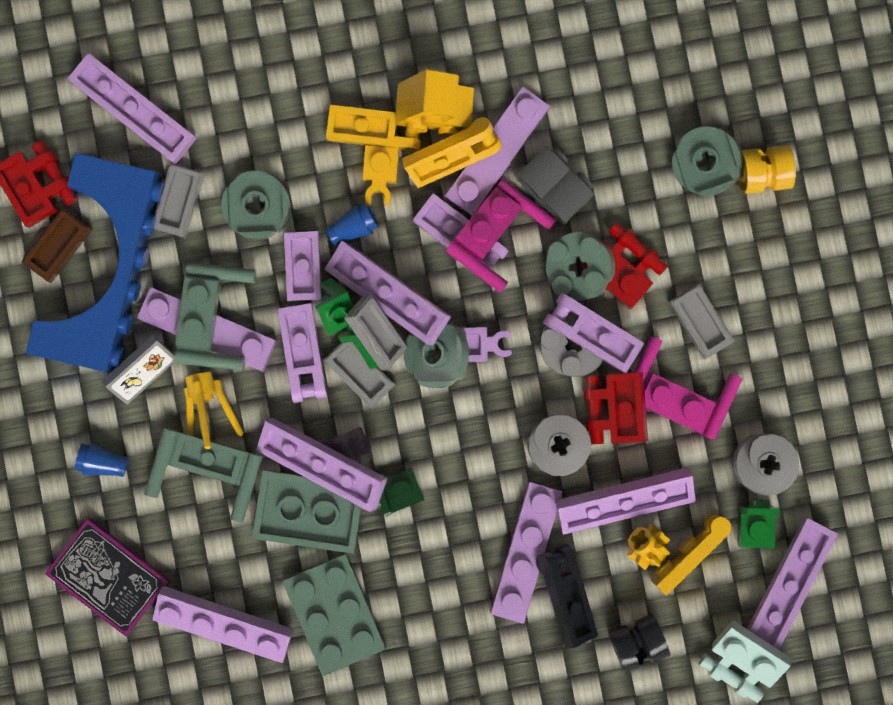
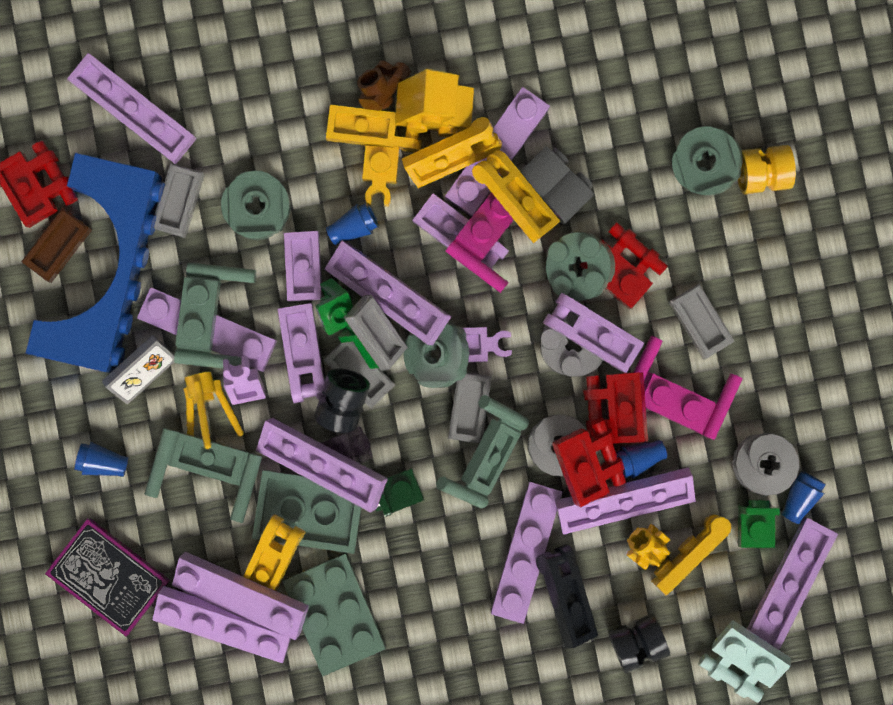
none -> lavender plate [172,552,309,640]
none -> lavender plate [223,355,266,405]
none -> yellow plate [243,514,305,591]
none -> black wheel [314,368,370,433]
none -> reddish brown plate [357,60,411,111]
none -> sand green plate [436,395,529,509]
none -> light grey tile [448,373,492,443]
none -> yellow plate [472,150,560,243]
none -> red plate [552,418,626,508]
none -> blue cone [616,440,667,478]
none -> blue cone [781,471,826,524]

